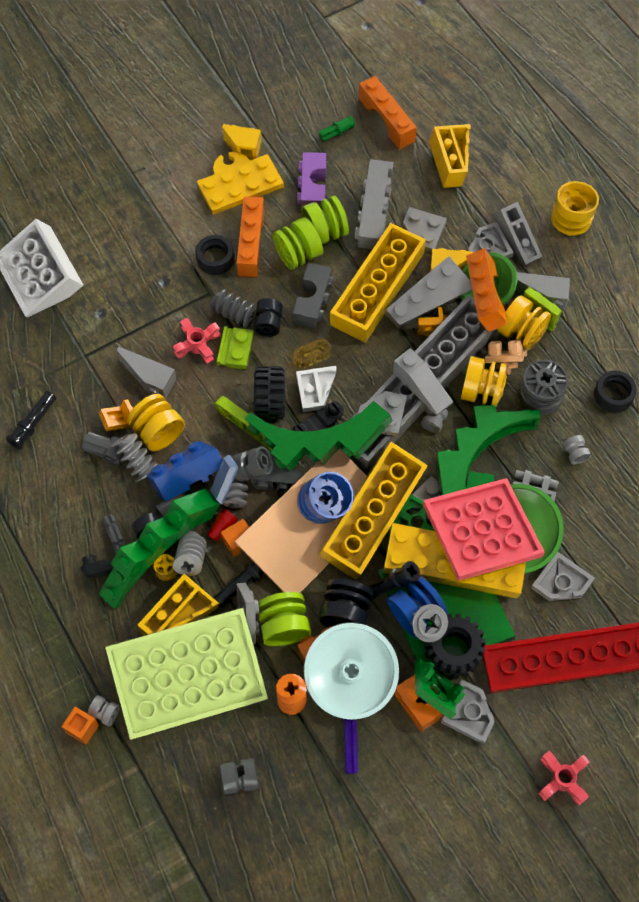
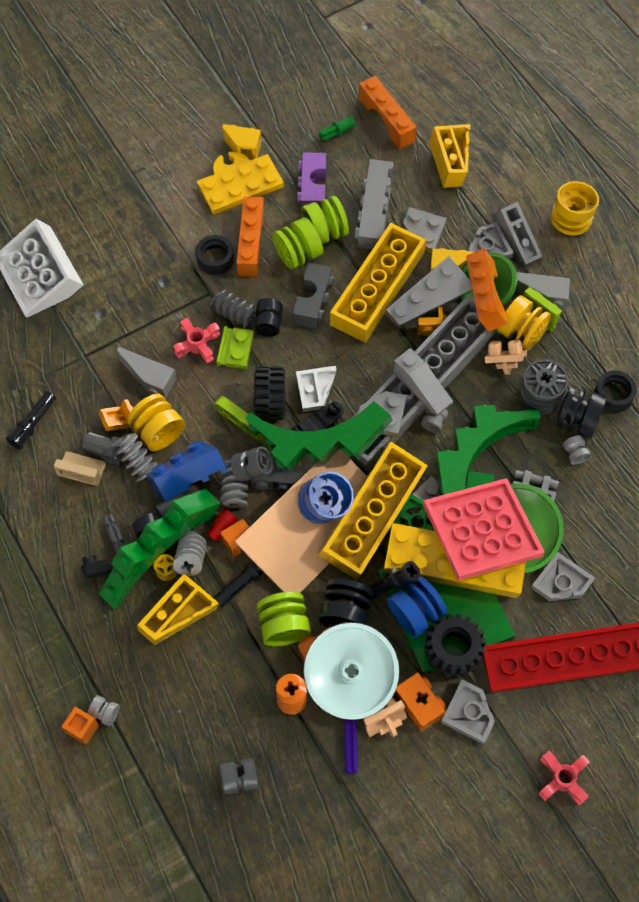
yellowish green plate [105,608,268,740] -> none
sand blue tile [210,455,239,504] -> none
light grey plate [237,583,259,644] -> none
clear yellow beam [294,339,331,368] -> none
light grey gear [411,604,448,642] -> none
green piece [415,658,465,719] -> none
yellow wheel [461,356,507,407] -> none
none -> tan panel [54,452,106,486]
none -> light nougat hips [363,696,407,737]
none -> black wheel [556,385,607,439]

